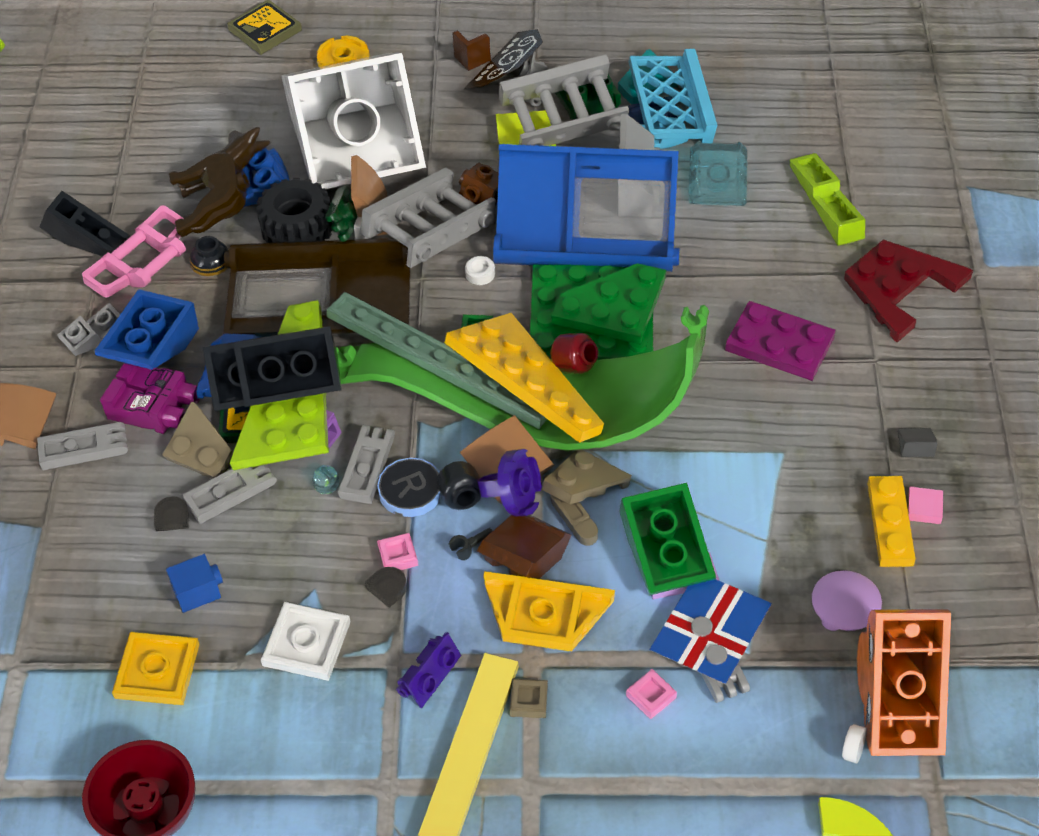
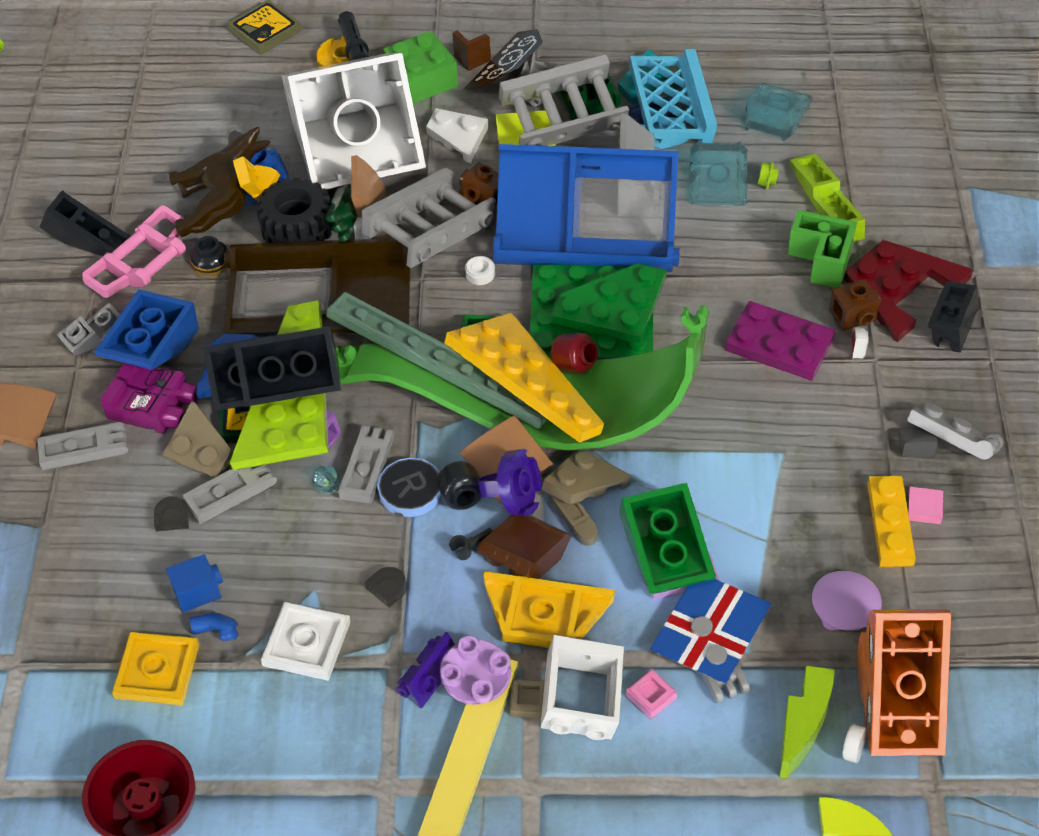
bright pink tile [377,533,418,574] -> none
none -> blue arm [190,613,239,641]
none -> yellow tile [233,156,280,200]
none -> black pin [338,11,371,61]
none -> bright green brick [383,30,458,104]
none -> white wing [426,108,488,163]
none -> lavender dish [440,636,511,705]
none -> white window [540,635,624,740]
none -> clear light blue slope [741,83,812,142]
none -> lime plate [757,161,779,189]
none -> lime slope [779,666,835,779]
none -> bright green brick [788,210,857,288]
none -> reddish brown brick [829,279,881,331]
none -> white tile [852,327,869,359]
none -> light grey plate [907,403,1003,460]
none -> black hinge [928,281,978,353]

